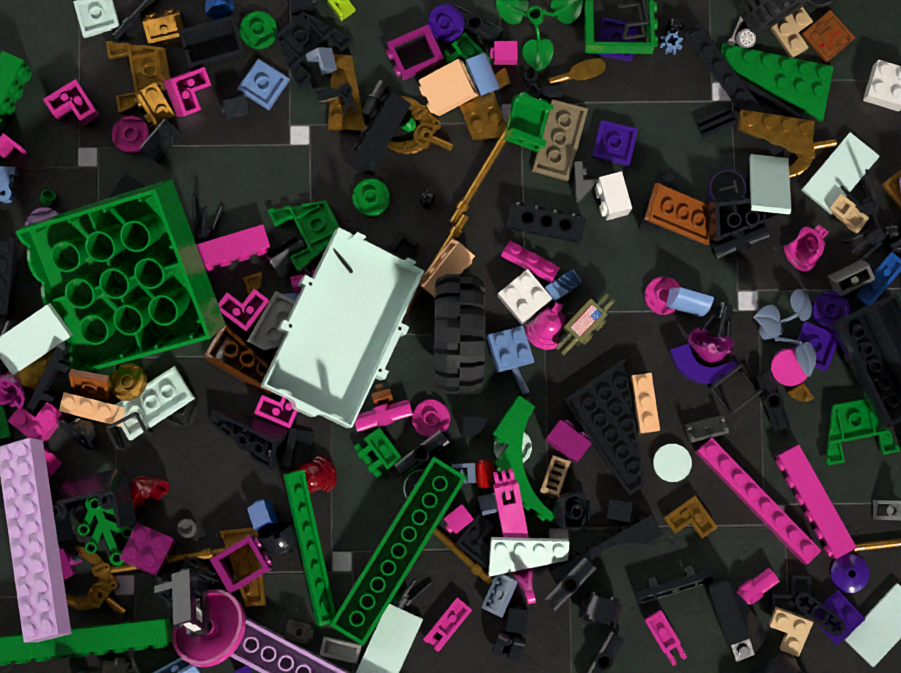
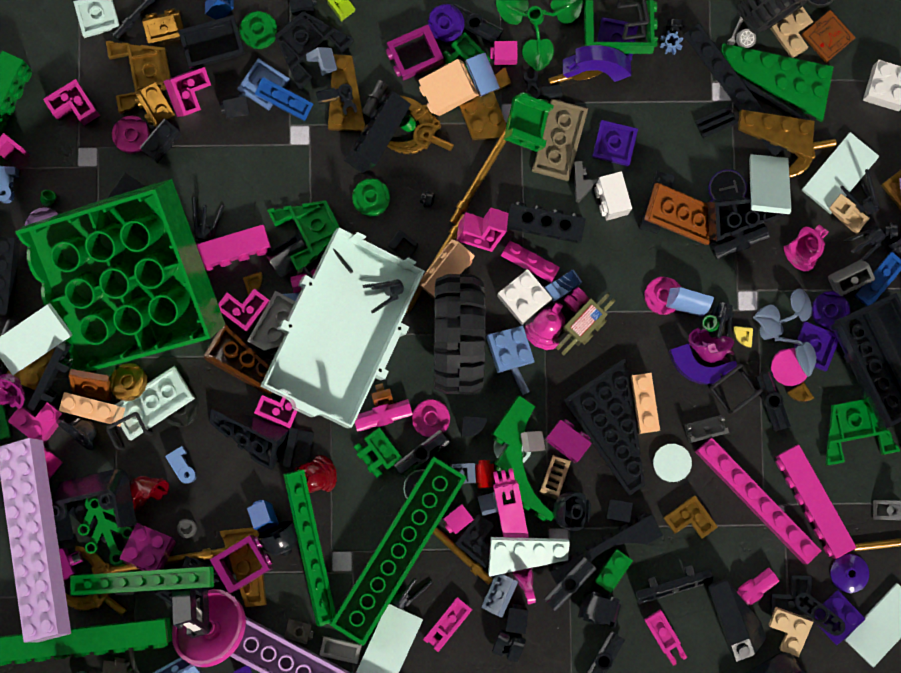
none -> green plate [70,567,214,595]
none -> medium blue leg [165,446,197,483]
none -> blue plate [254,77,313,121]
none -> black plant [362,279,404,314]
none -> dark pink brick [457,208,508,252]
none -> light grey tile [521,431,545,452]
none -> dark purple arch [563,45,631,82]
none -> dark pink wheel [563,287,590,313]
none -> green brick [593,549,633,593]
none -> green hinge [702,315,719,332]
none -> light yellow tile [733,326,753,347]

